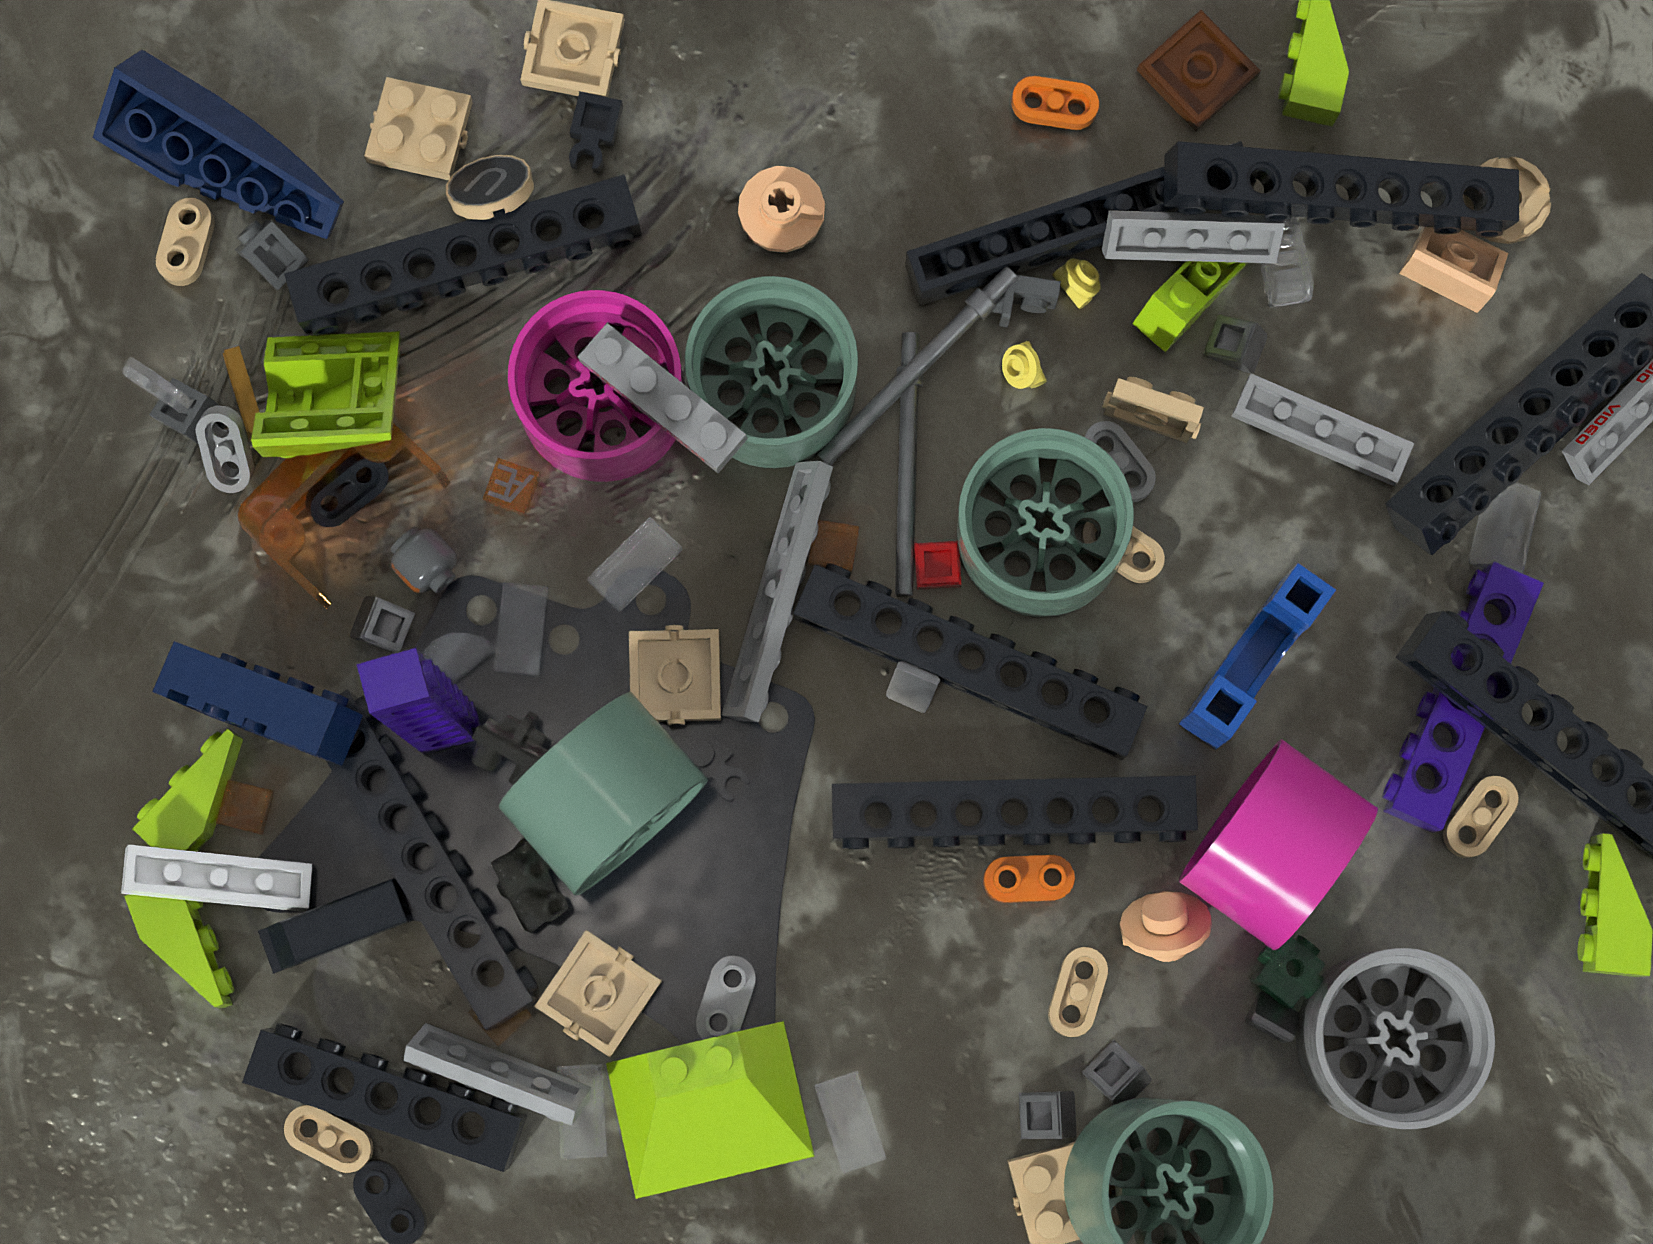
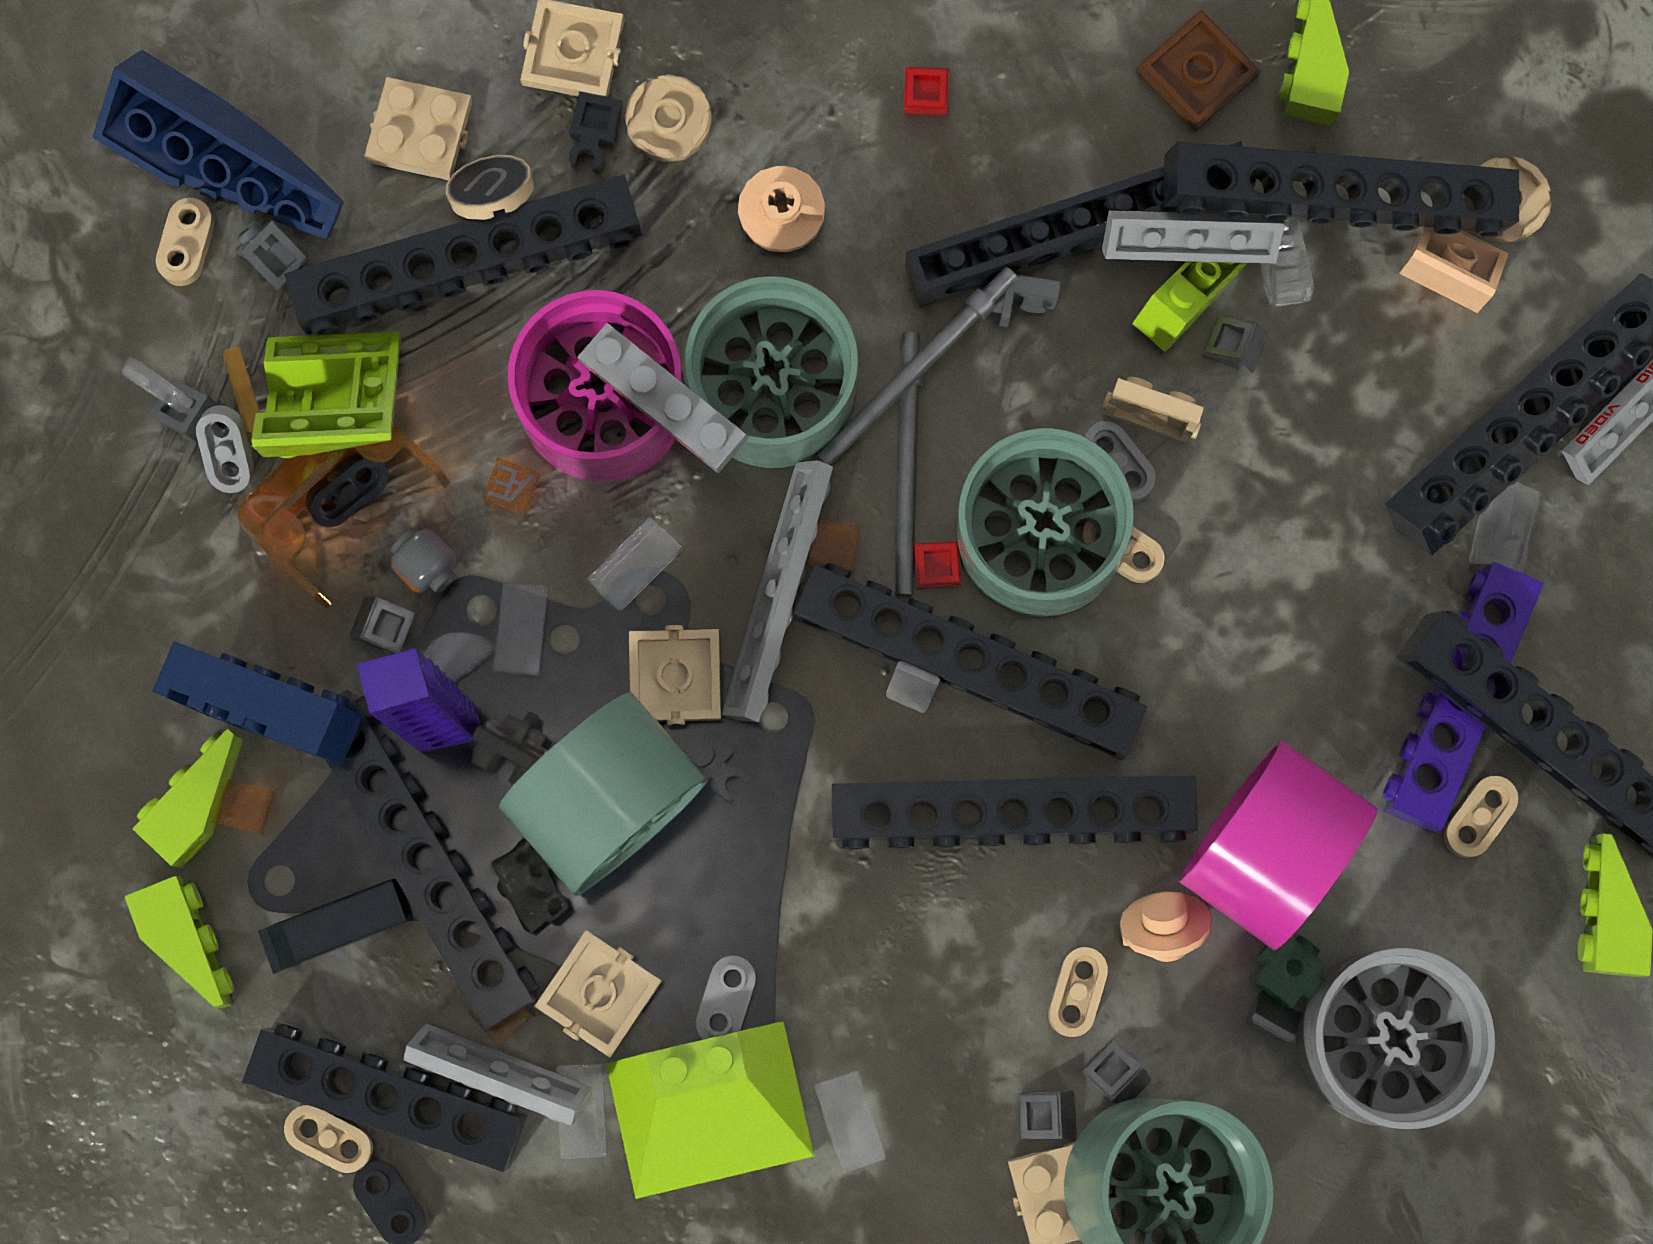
white plate [121,845,312,912] -> none
orange plate [983,855,1075,903] -> none
light yellow plate [1002,341,1047,389] -> none
orange plate [1011,76,1099,130] -> none
light yellow plate [1052,258,1101,309] -> none
blue arch [1179,563,1336,750] -> none
light grey plate [1231,373,1415,486] -> none
none -> tan tile [625,74,712,163]
none -> red tile [904,67,949,115]

